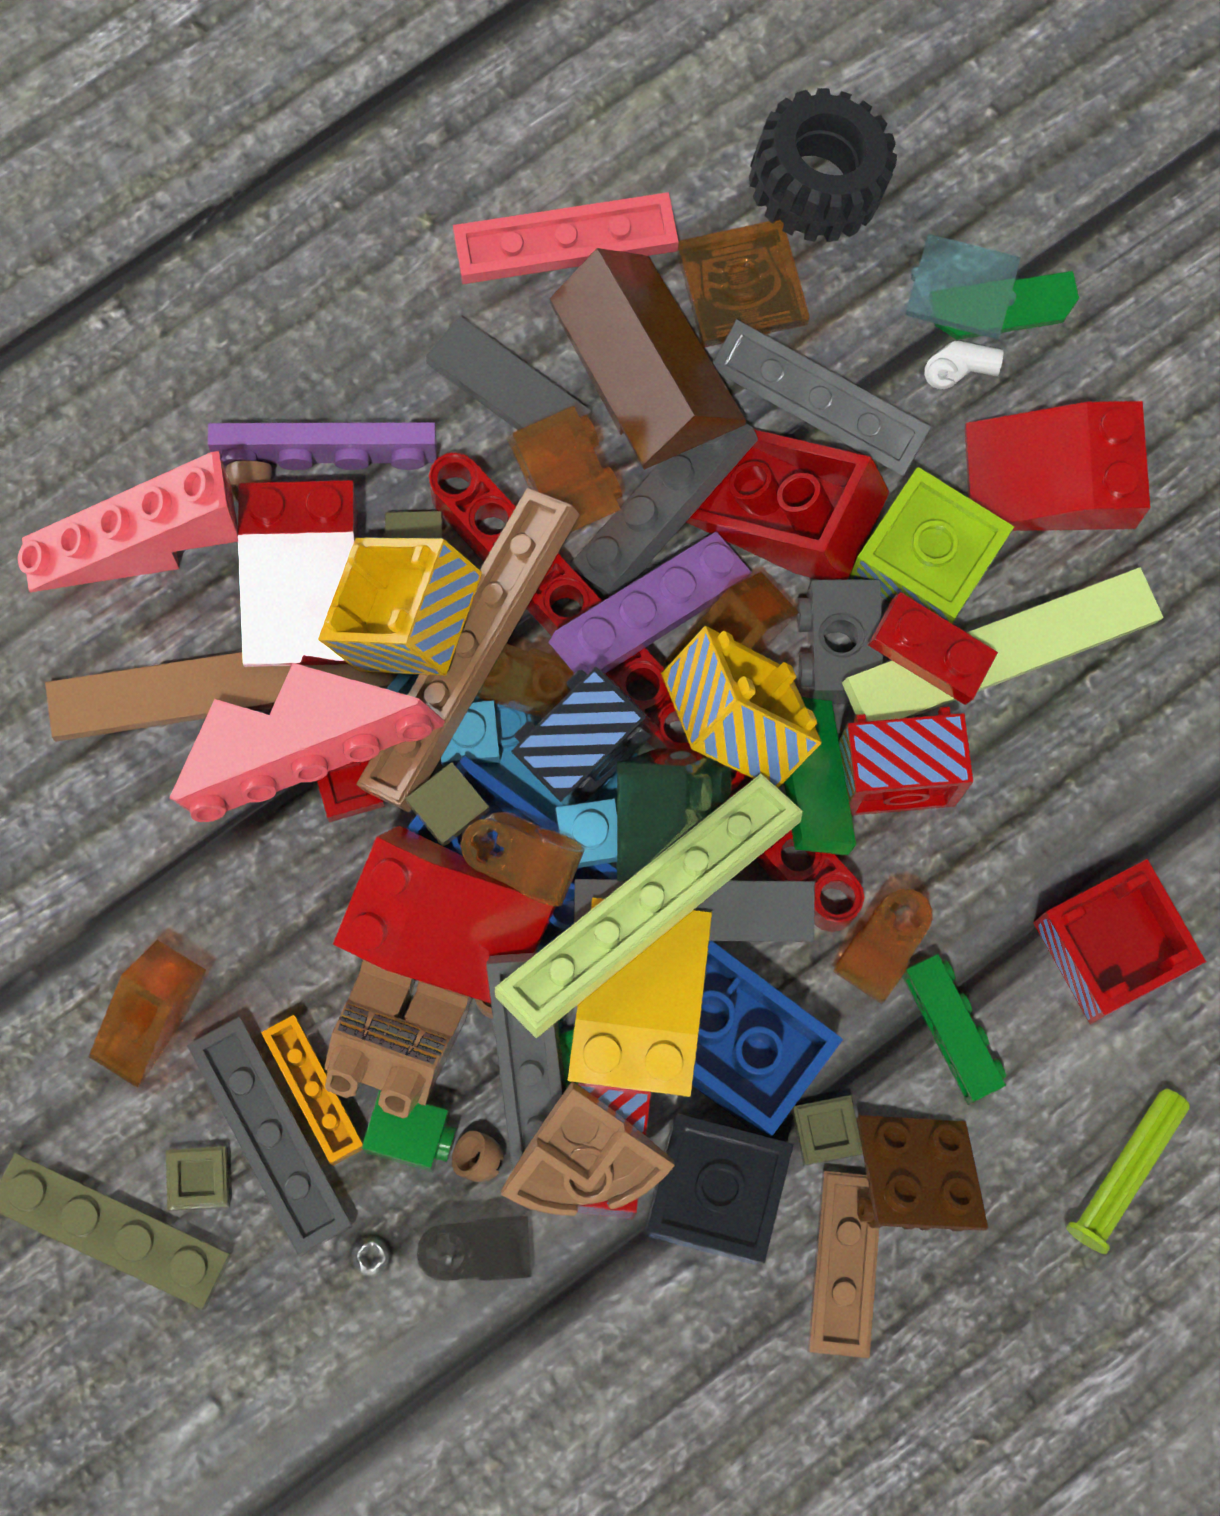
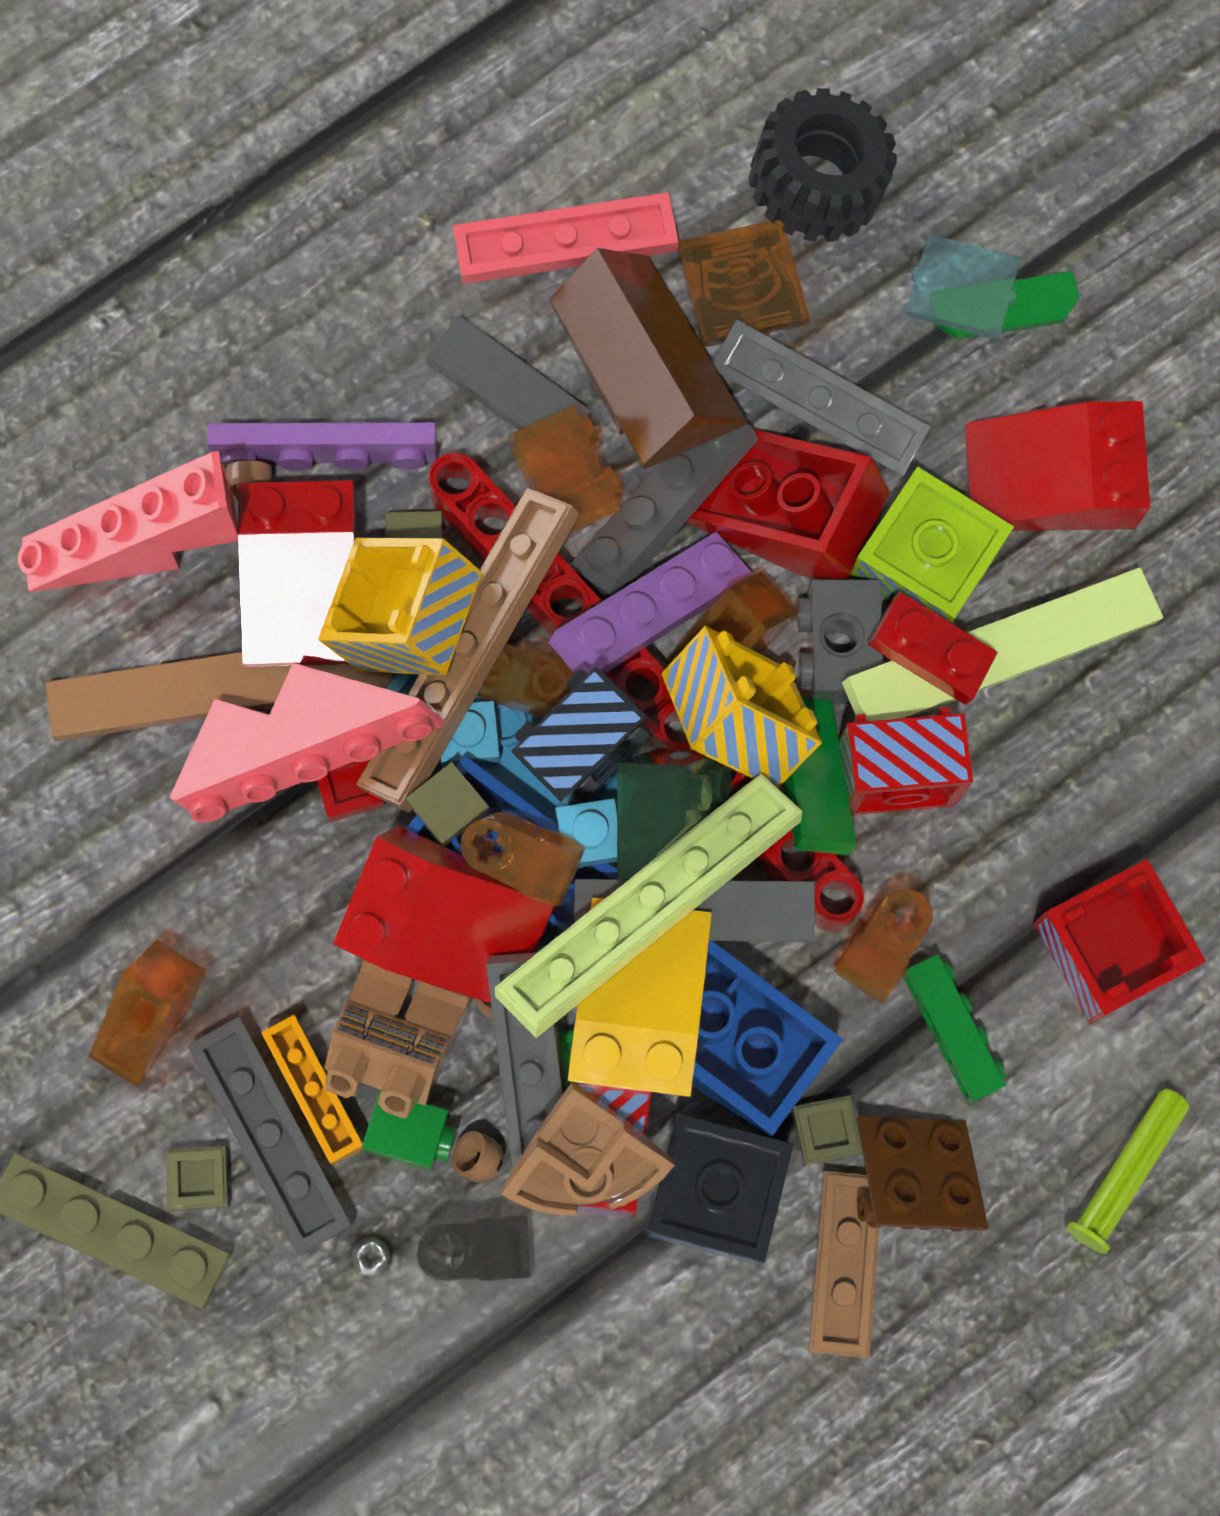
white arm [925,341,1004,389] -> none

